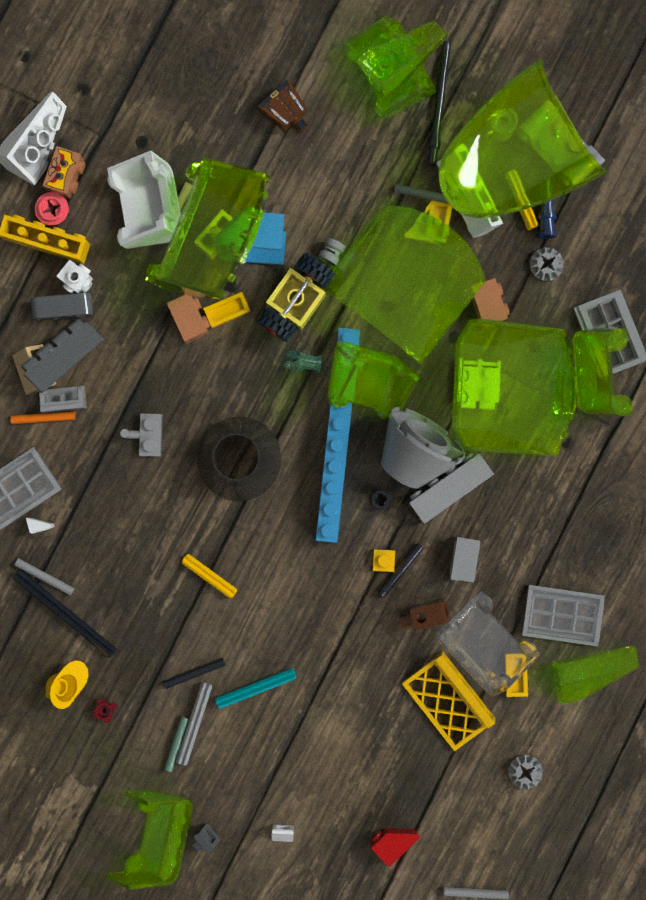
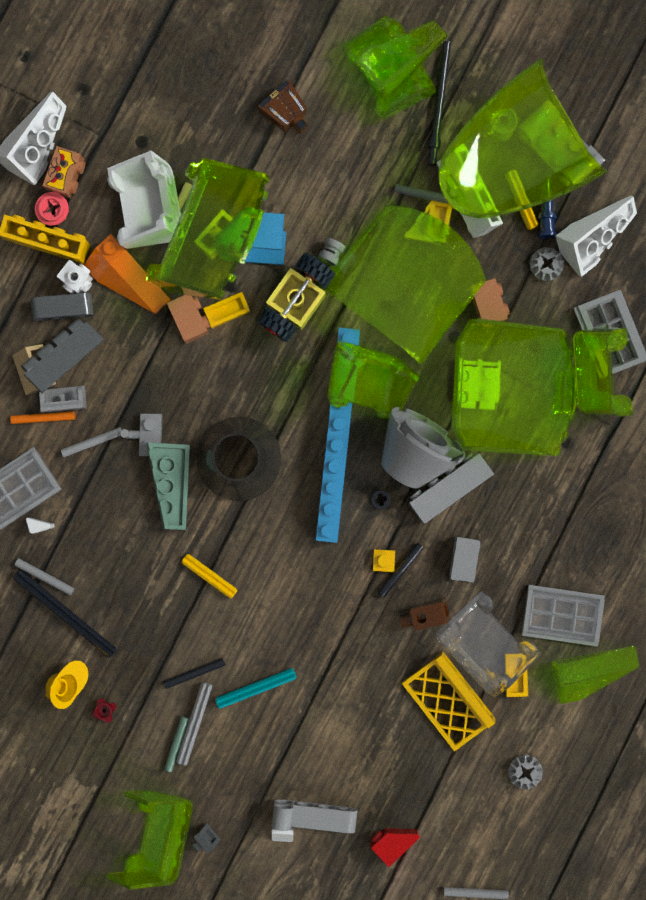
clear light blue piece [284,350,322,373] -> none
none -> light grey bar [61,427,122,457]
none -> orange wedge [84,234,171,314]
none -> sand green wing [146,442,190,530]
none -> light grey beam [271,799,358,833]
none -> white wedge [556,195,637,277]

